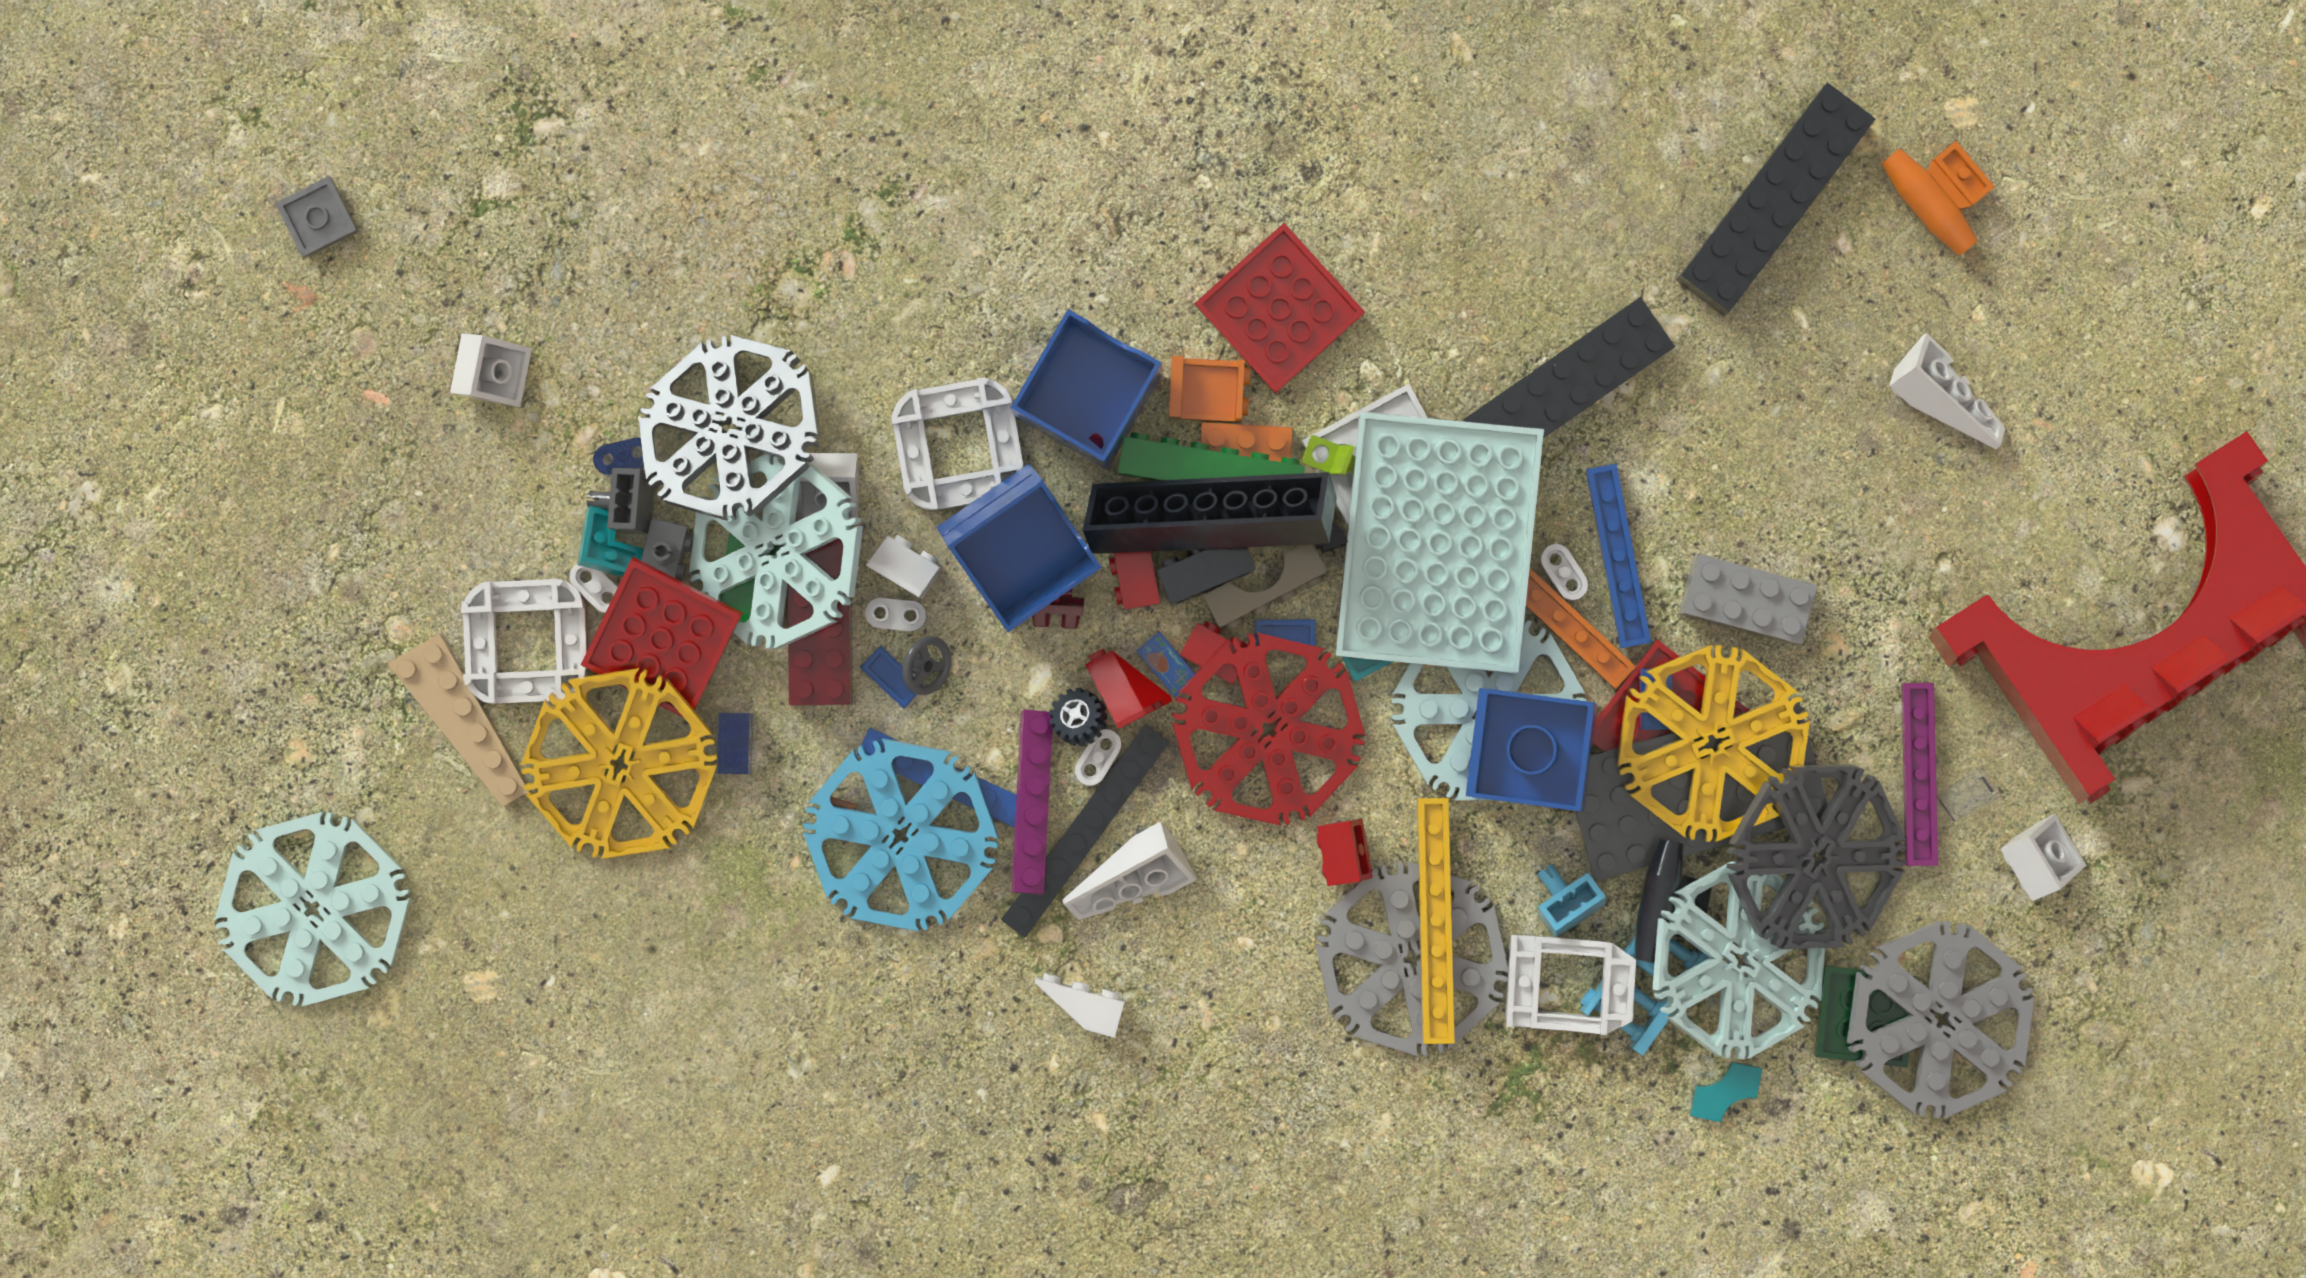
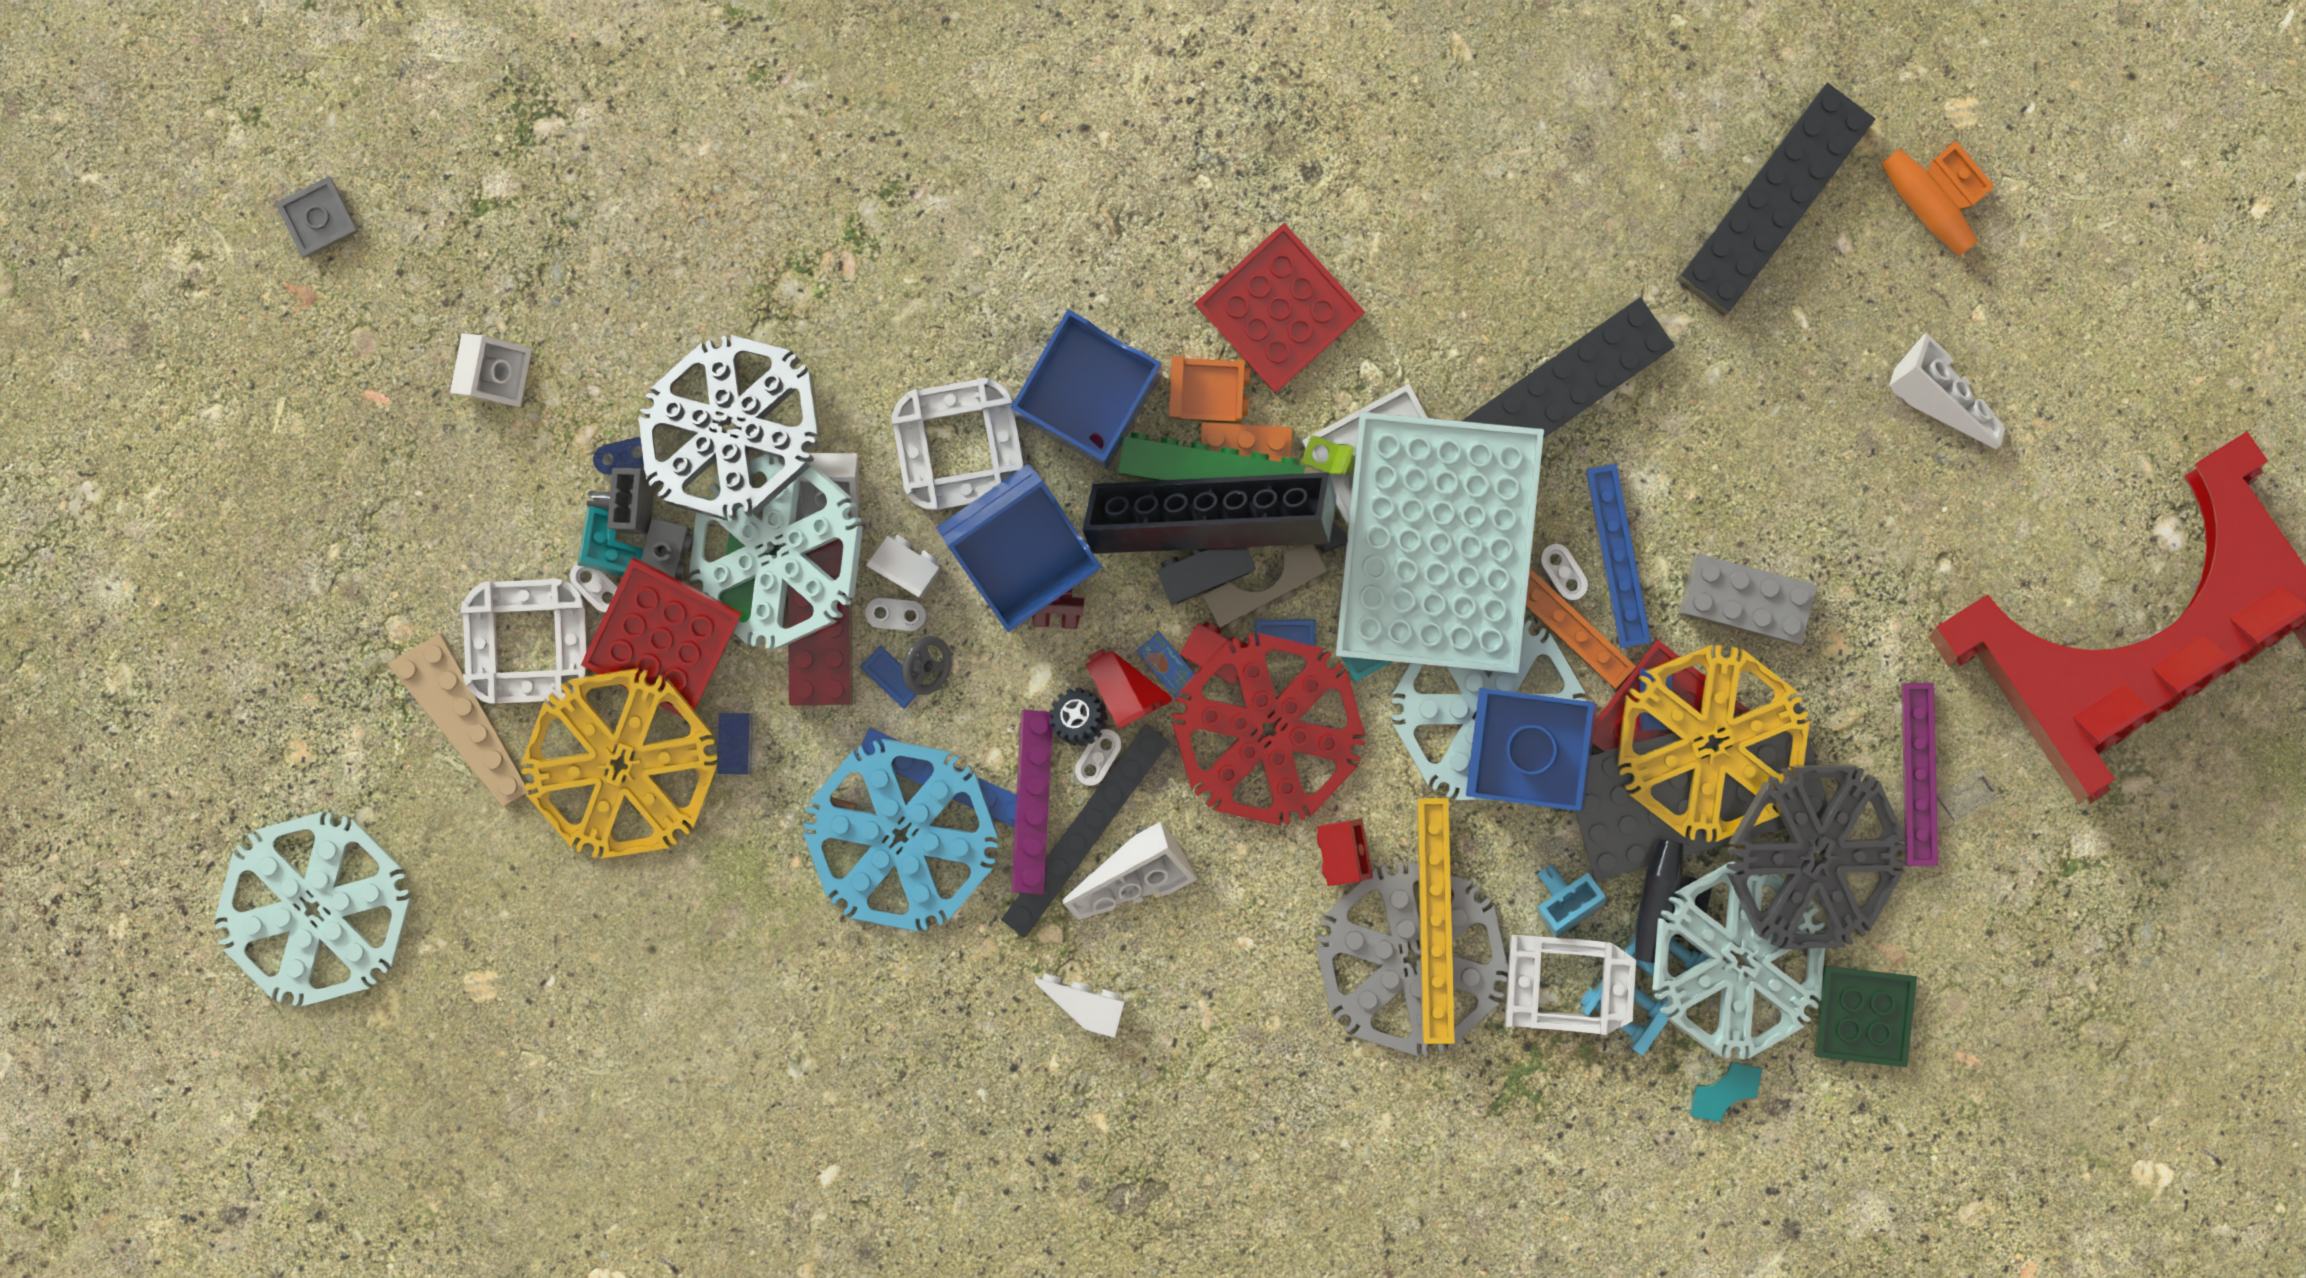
red brick [1108,551,1160,611] -> none
light grey plate [1847,921,2035,1118] -> none
white slope [2001,814,2086,901] -> none

